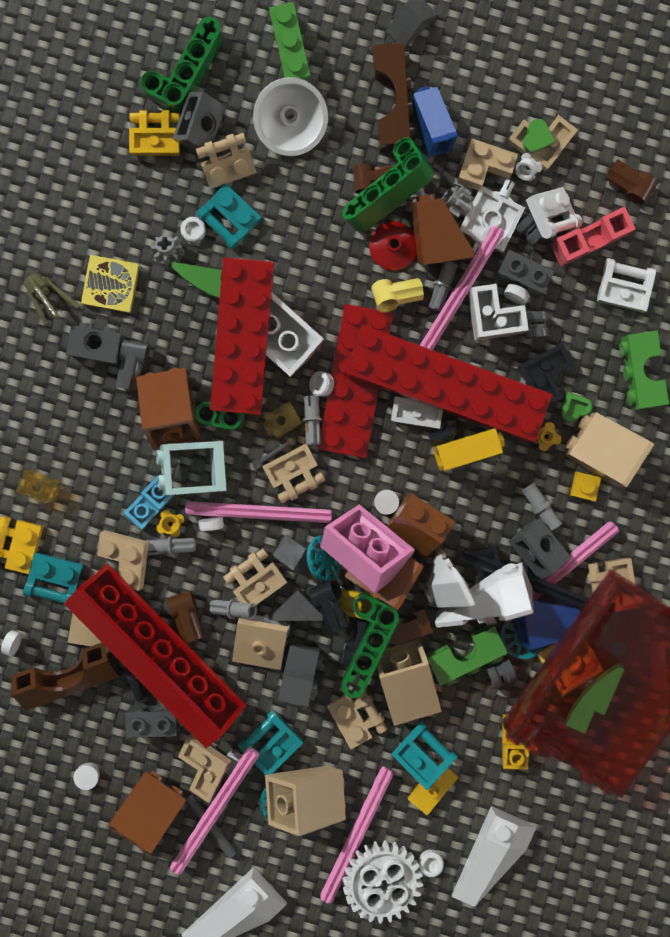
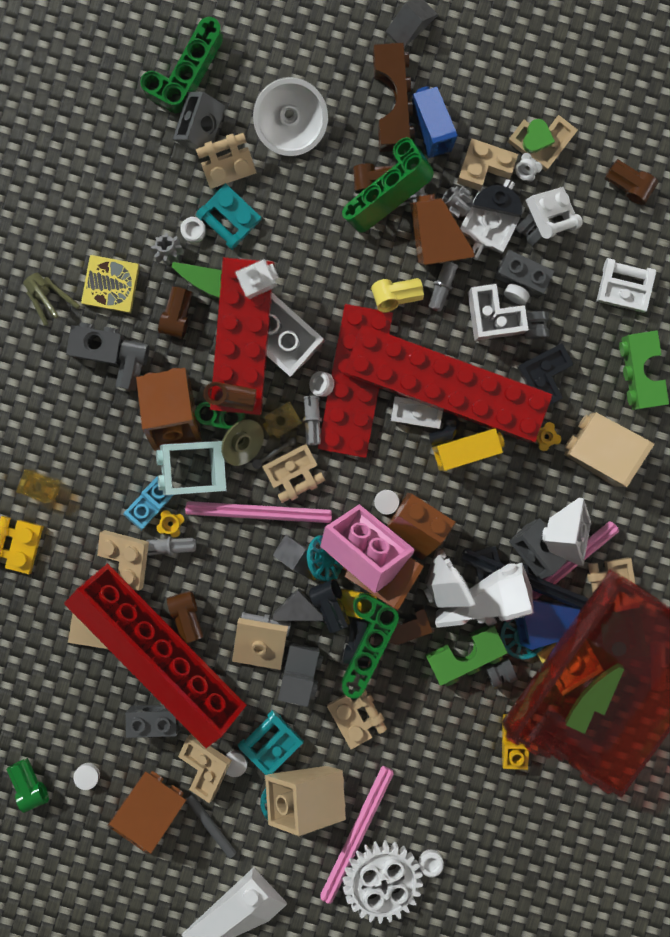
white tile [1,630,22,657] -> none
reddish brown arch [11,642,119,711] -> none
teal plate [23,552,85,606] -> none
black arm [119,668,147,701] -> none
yellow plate [129,110,180,156] -> none
bright pink axle [170,747,259,875] -> none
white tile [198,517,224,532] -> none
light grey axle [209,599,257,620] -> none
tan plate [223,548,288,605] -> none
bright green arch [269,2,311,84] -> none
red dish [369,221,417,271] -> none
tan slope [377,638,442,726] -> none
teal plate [391,721,458,790] -> none
yellow plate [408,760,458,815] -> none
bright pink axle [420,225,504,350] -> none
white wedge [452,806,536,907] -> none
light grey pin [521,482,562,531] -> none
coral arch [551,207,635,267] -> none
bright green tile [560,392,593,423] -> none
yellow plate [570,472,601,501] -> none
none -> green piece [6,758,49,813]
none -> reddish brown piece [158,286,194,339]
none -> reddish brown piece [204,382,257,412]
none -> olive dish [221,419,264,466]
none -> white brick [235,259,279,299]
none -> black plate [472,185,522,217]
none -> white slope [542,498,591,566]

